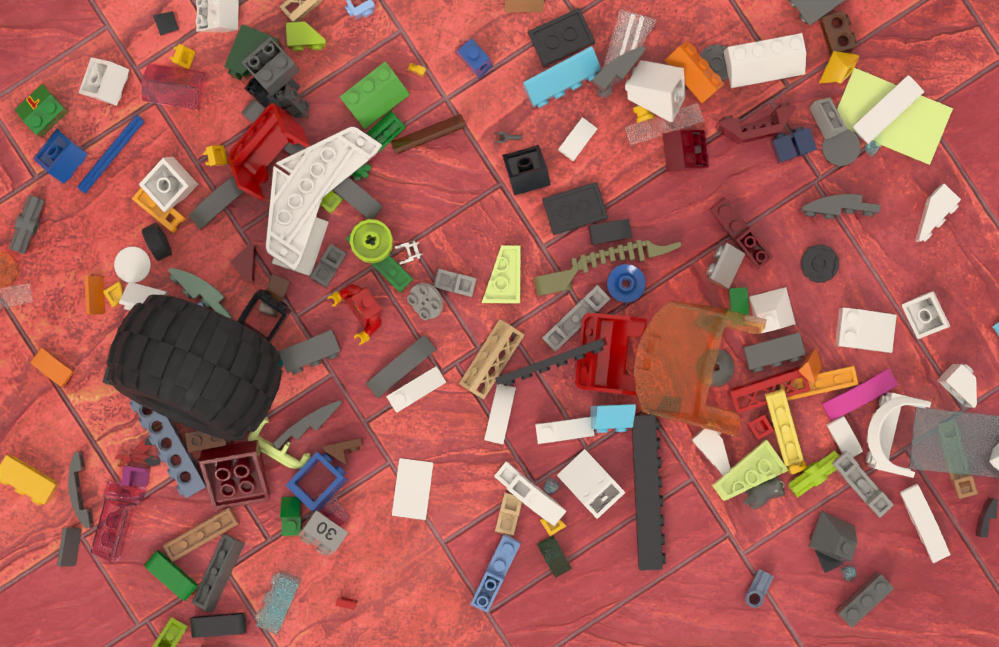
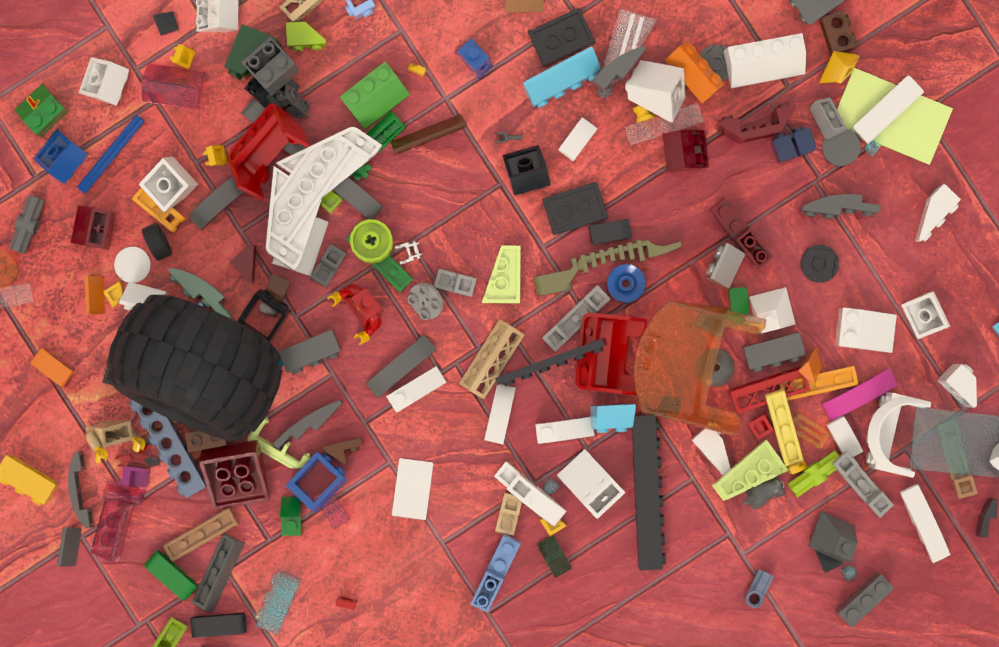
light grey brick [298,511,348,556] -> none
none -> dark red slope [71,205,116,250]
none -> tan torso [85,420,146,463]
none -> clear yellow tile [793,413,831,449]

